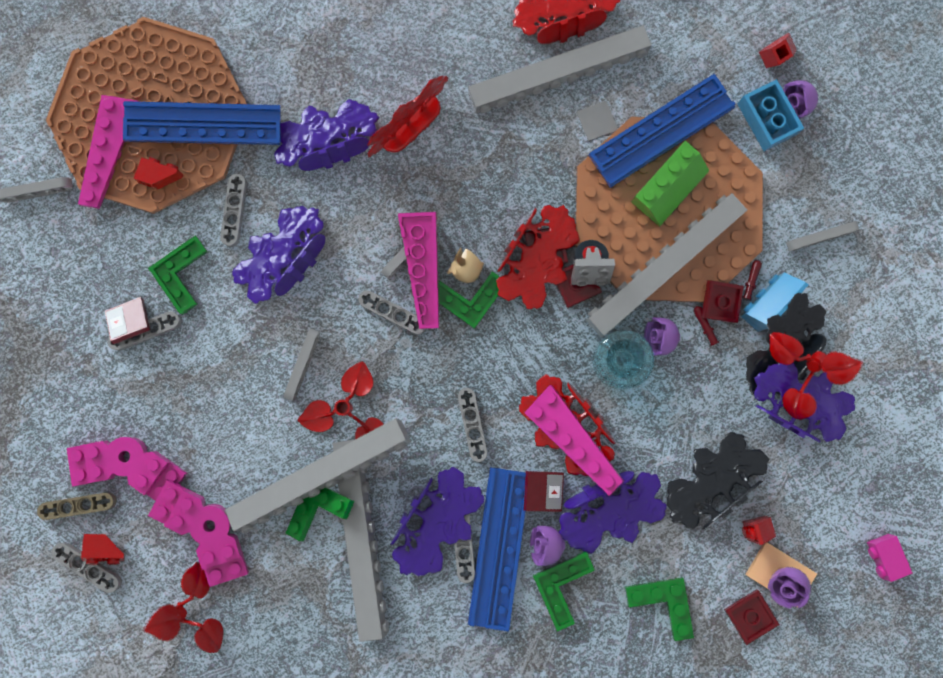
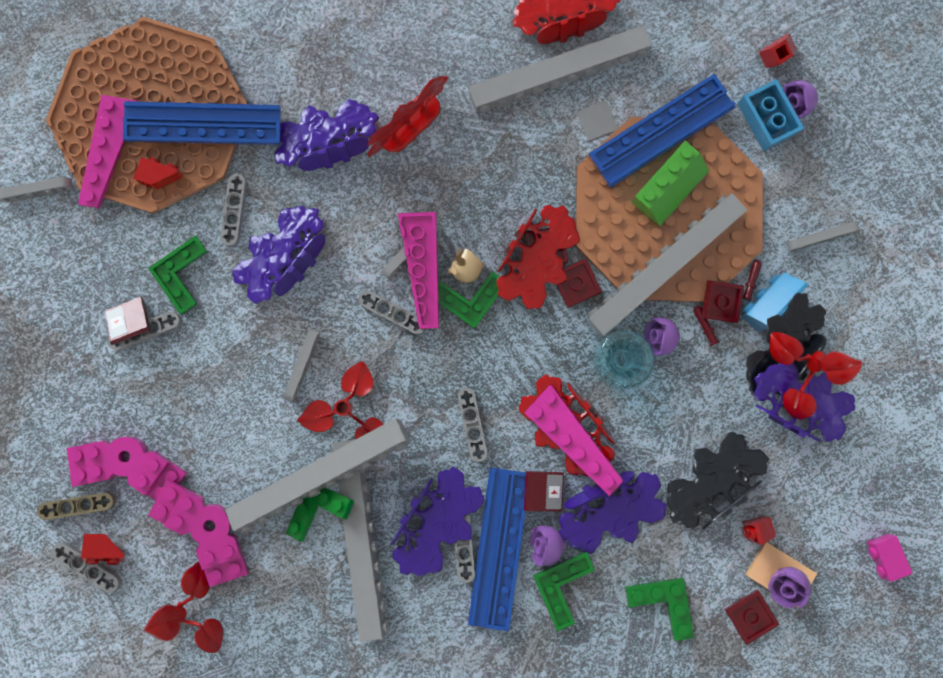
light grey plate [571,240,615,286] -> none

